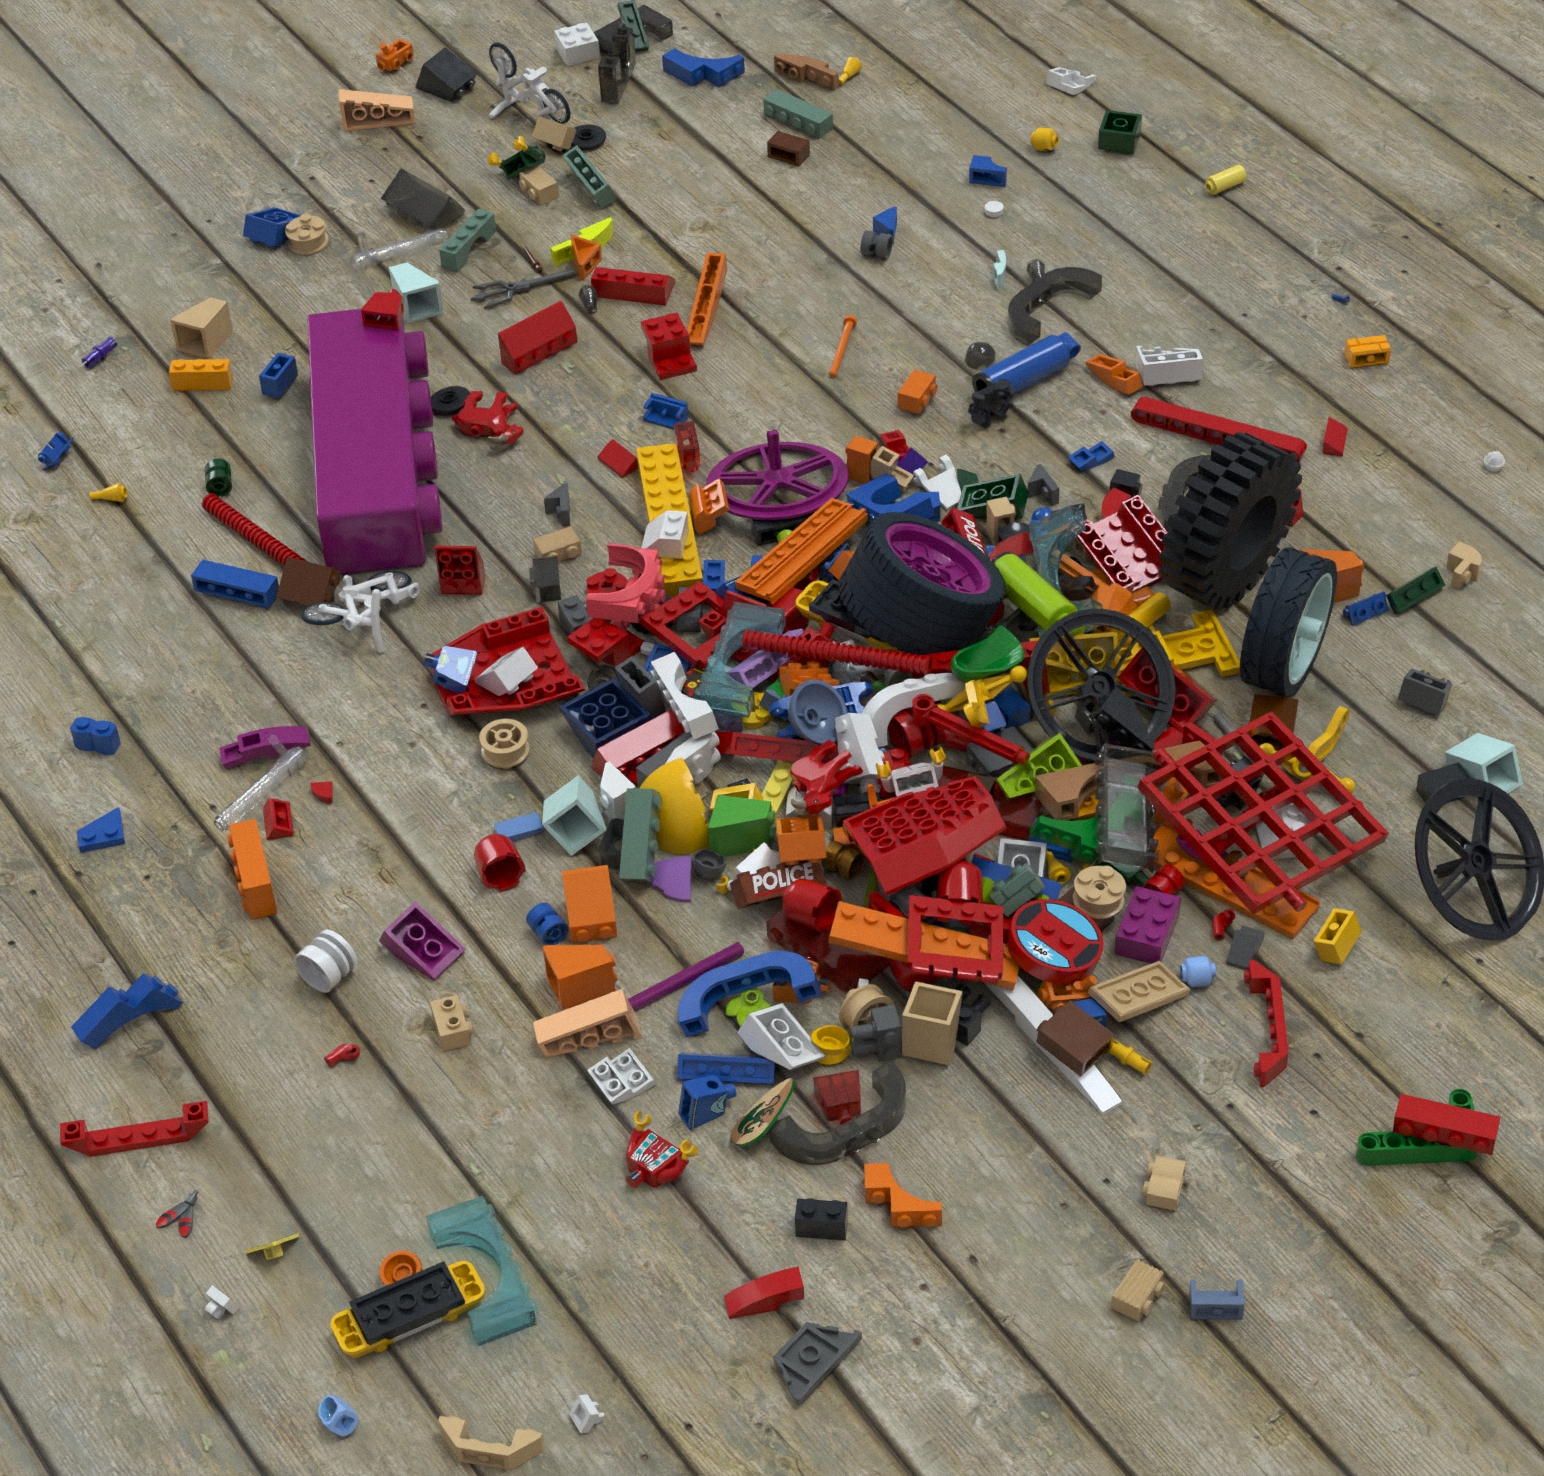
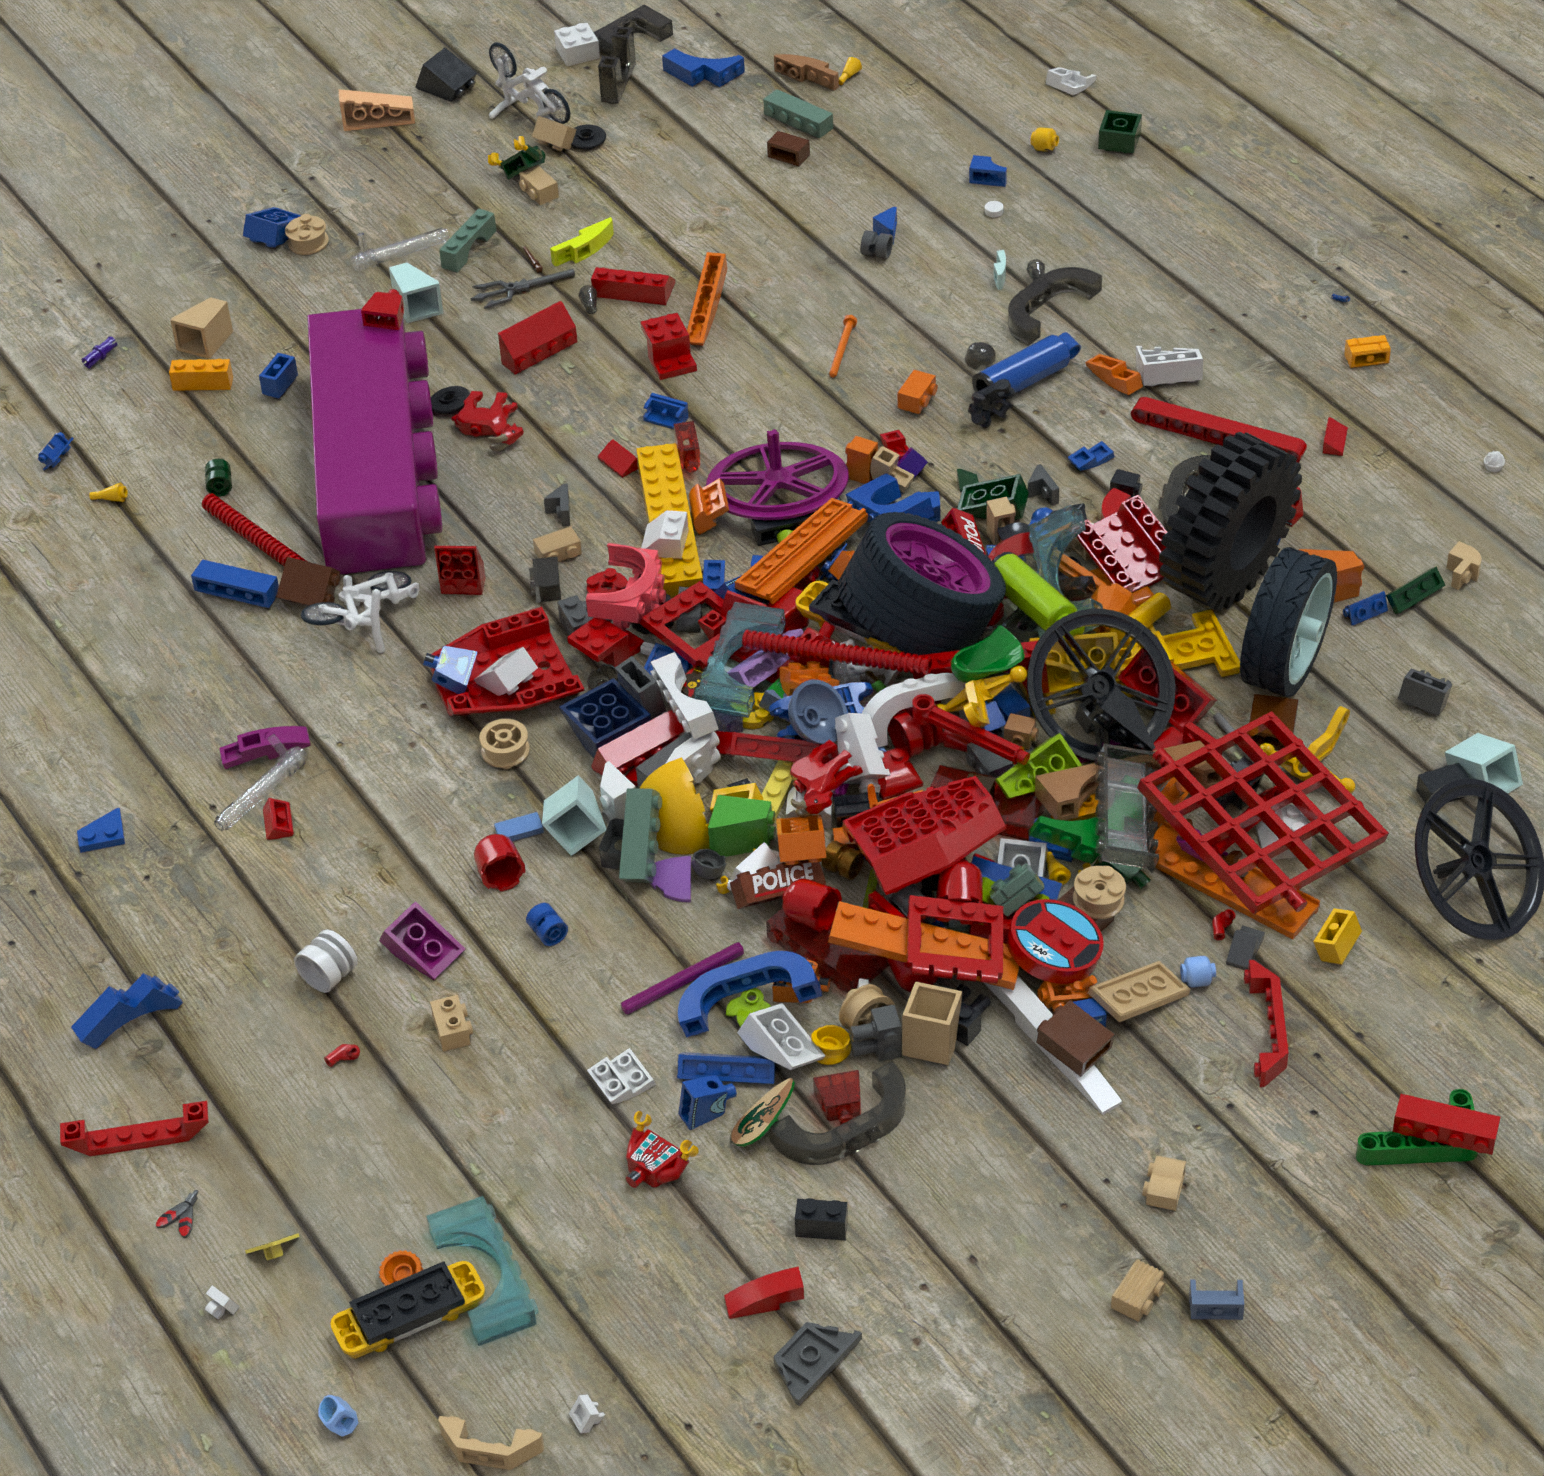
blue brick [70,717,121,755] -> none
orange brick [227,819,278,920] -> none
red tile [310,781,333,803] -> none
orange brick [376,38,414,72] -> none
clear smoke windscreen [380,168,466,234] -> none
light nougat wedge [533,989,642,1057] -> none
orange slope [542,945,617,1010] -> none
sand green brick [562,145,617,209] -> none
orange slope [562,865,618,943] -> none
orange slope [570,234,602,280] -> none
dark green plate [617,0,650,52] -> none
orange arch [864,1163,942,1228] -> none
white torso [876,747,946,797] -> none
white flag [913,455,961,511] -> none
yellow pin [1108,1039,1153,1075] -> none
magenta brick [1115,886,1181,964] -> none
red wheel [1142,864,1186,895] -> none
light yellow brick [1205,164,1247,195] -> none
none -> medium nougat brick [1004,713,1039,750]

